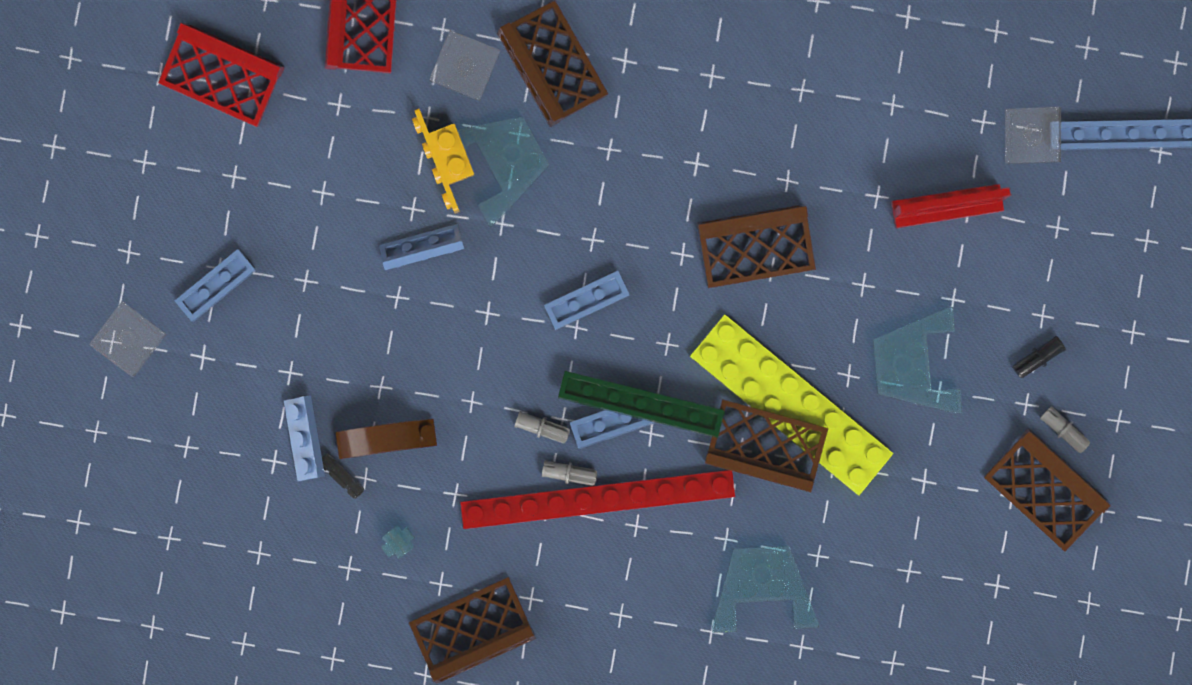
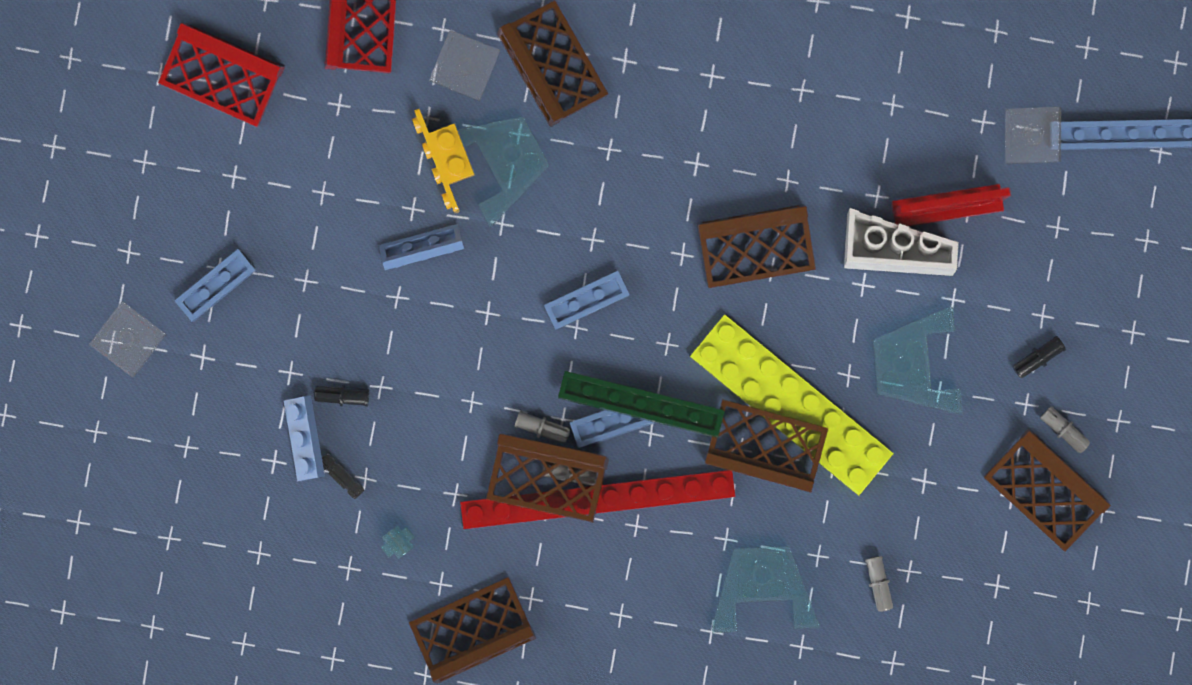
reddish brown arch [336,419,437,459] -> none
none -> black axle [314,385,369,407]
none -> reddish brown fence [486,434,609,523]
none -> white wedge [844,208,958,276]
none -> light grey axle [865,556,893,612]

